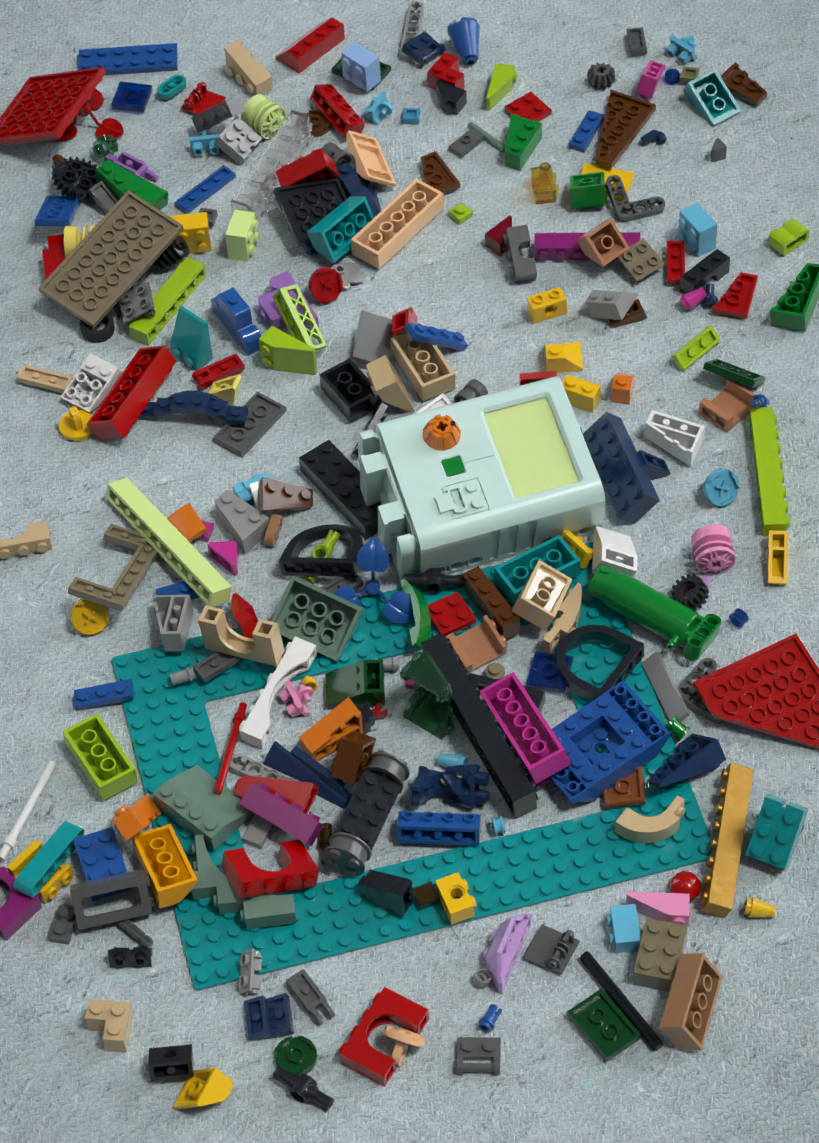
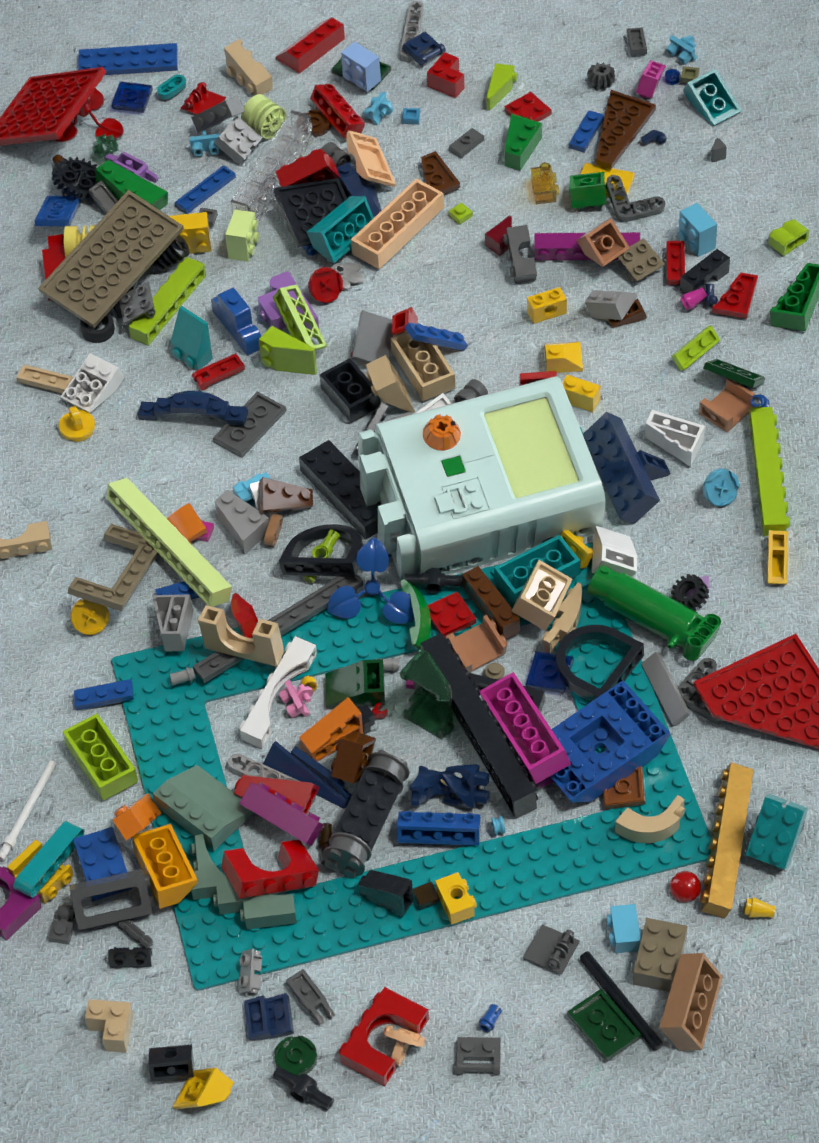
red brick [86,346,176,440] -> none
dark pink slope [207,541,239,576] -> none
light yellow slope [208,374,241,406] -> none
red bar [214,702,247,795] -> none
light grey tile [242,814,274,849] -> none
sand green slope [271,575,365,662] -> none
black slope [436,80,467,115] -> none
medium azure cone [437,753,469,774] -> none
blue cone [447,17,480,65] -> none
sand green bar [468,121,505,153] -> none
light grey hinge [474,968,492,987] -> none
lavender wedge [483,913,531,994] -> none
orange slope [611,373,635,405] -> none
bright pink slope [626,891,690,926] -> none
dark blue wedge [648,734,726,787] -> none
green bush [665,715,691,741] -> none
bright pink wheel [691,524,736,575] -> none
reddish brown wing [721,62,767,106] -> none
clear blue bush [729,608,749,628] -> none

